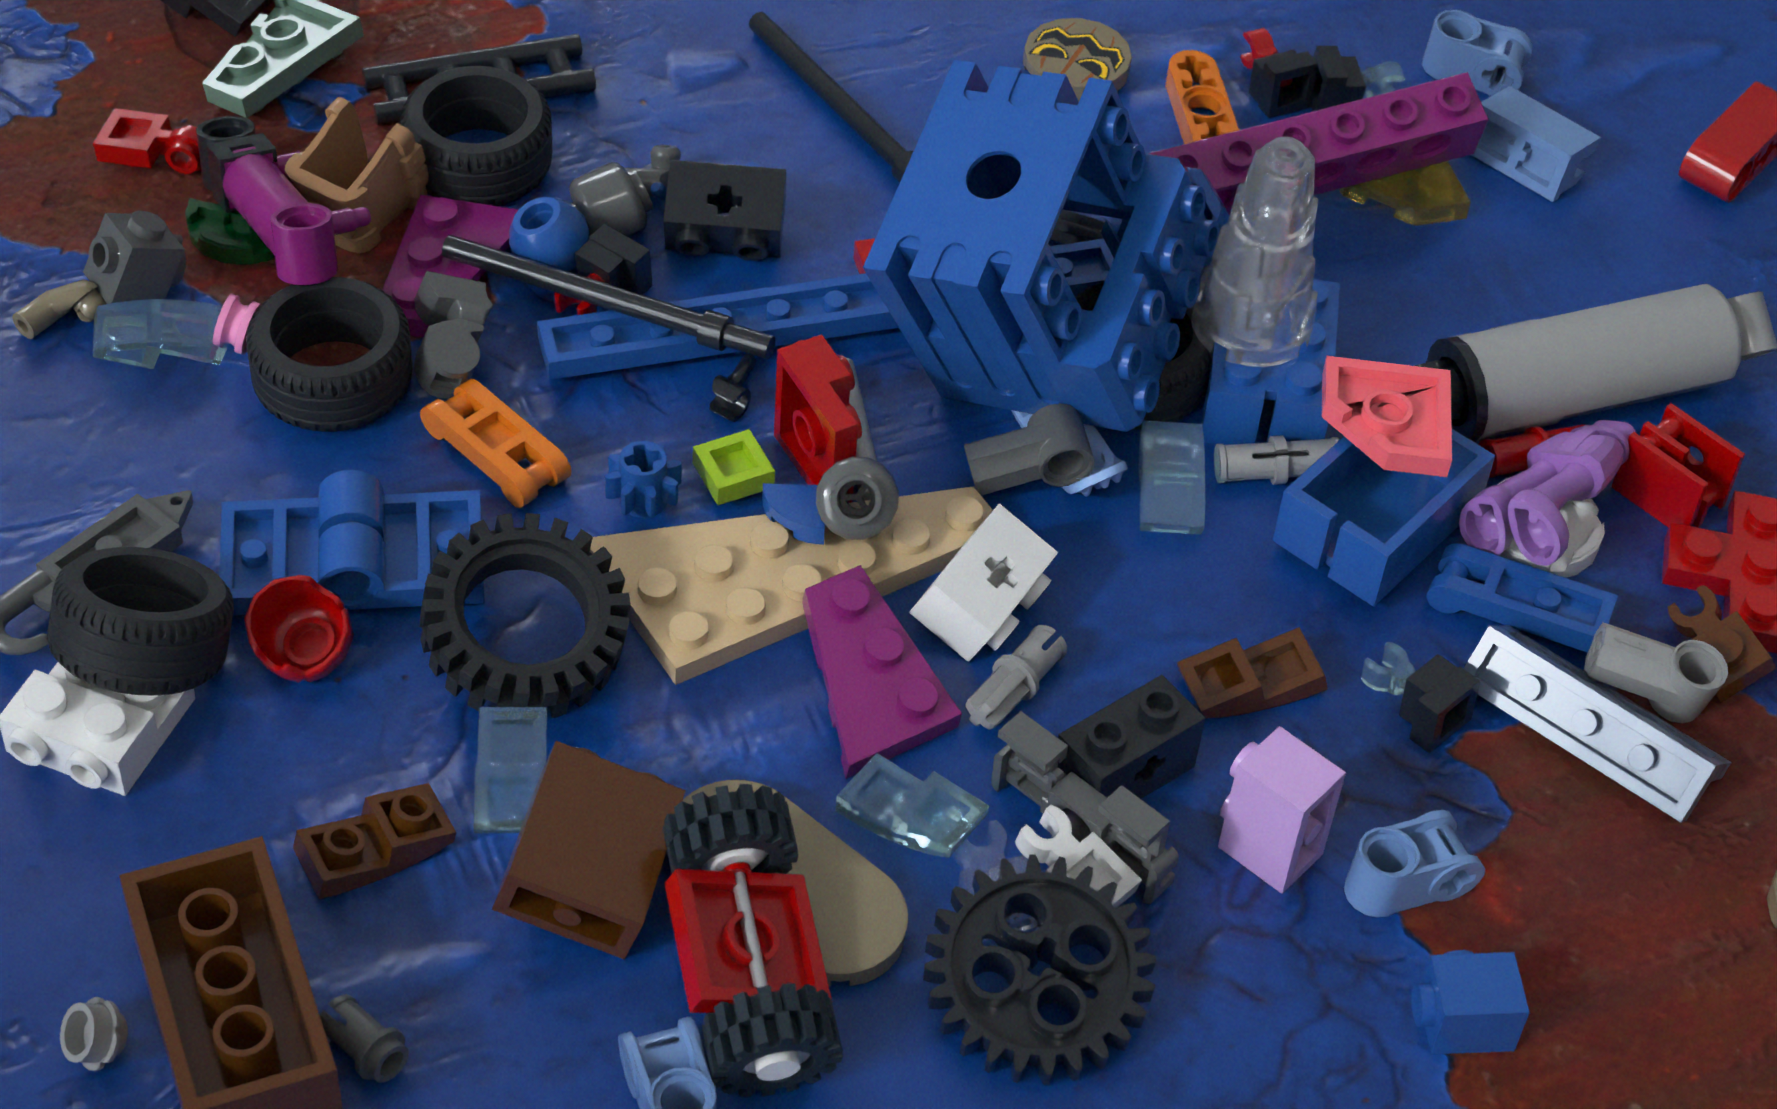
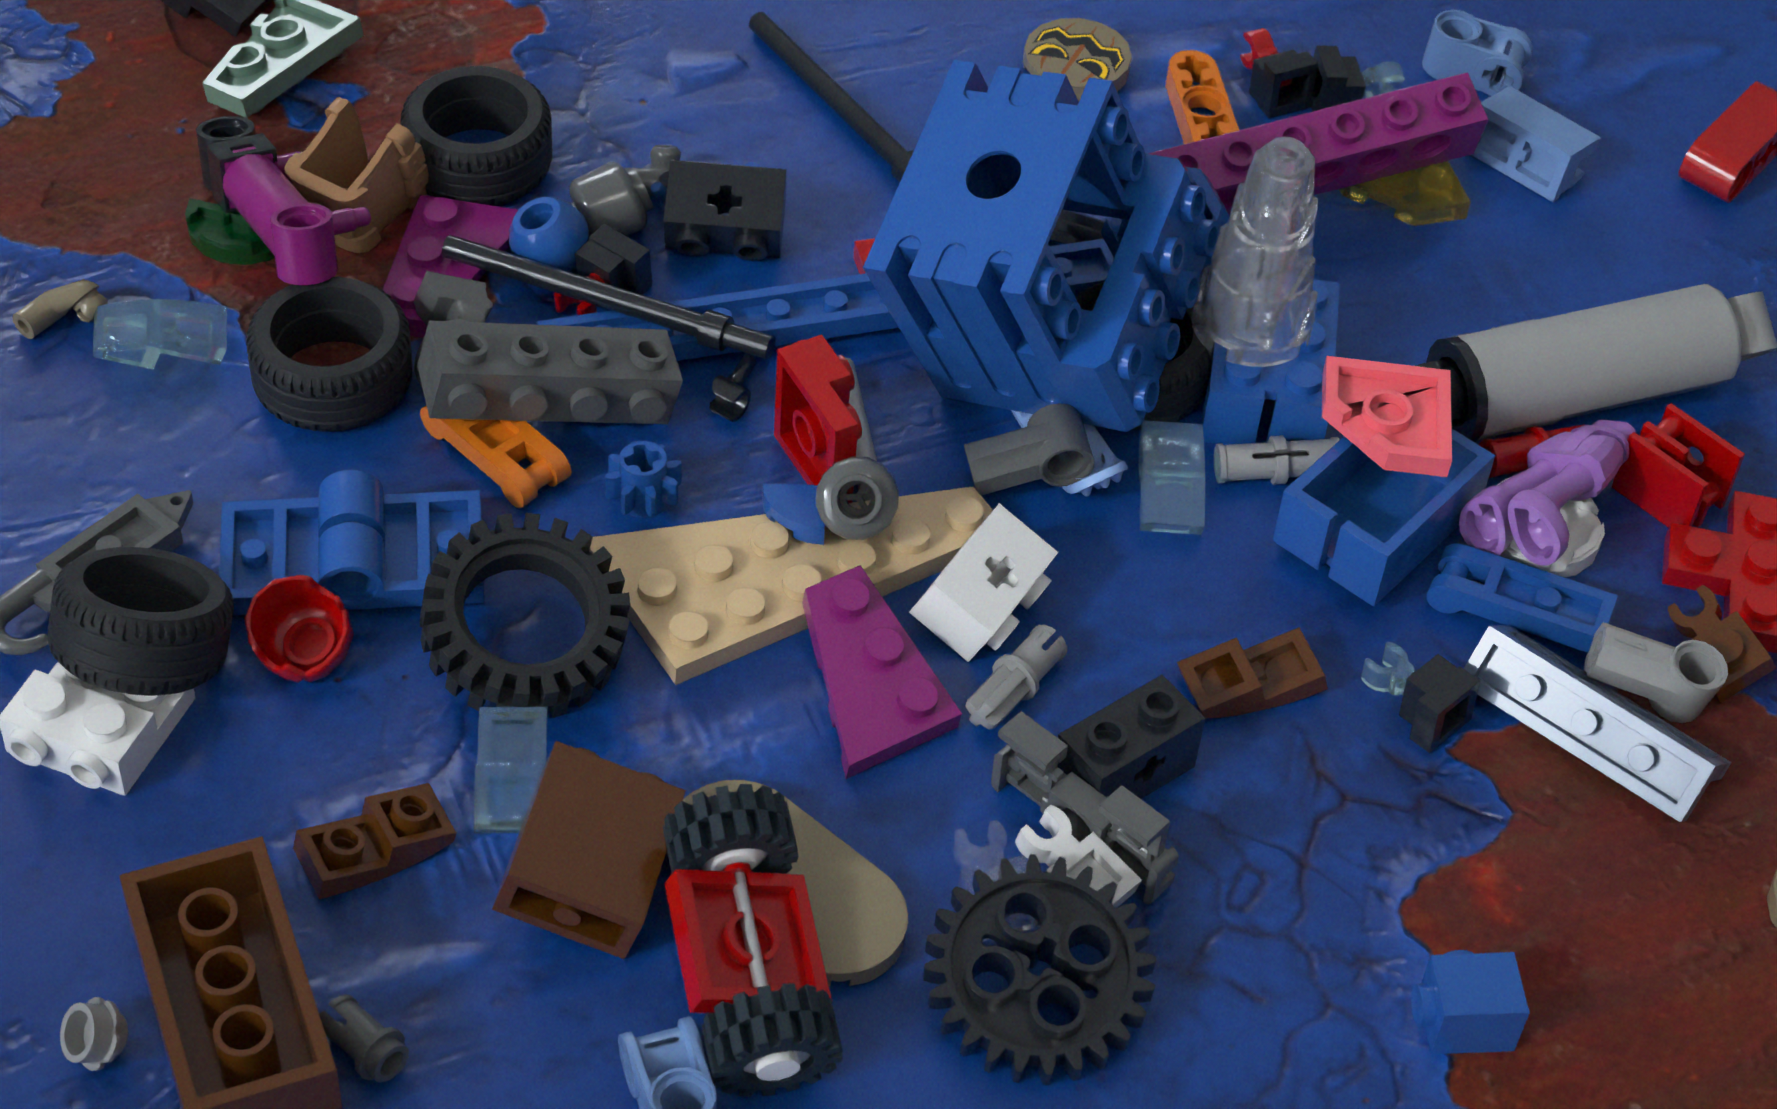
dark grey brick [83,211,186,308] -> none
red plate [93,108,201,174] -> none
bright pink bush [213,293,262,355] -> none
black bar [362,34,596,125] -> none
lime plate [693,429,775,505] -> none
clear light blue slope [835,753,990,858] -> none
lavender brick [1218,726,1346,894] -> none
medium blue piece [1344,810,1485,918] -> none
none -> dark grey brick [417,321,683,424]

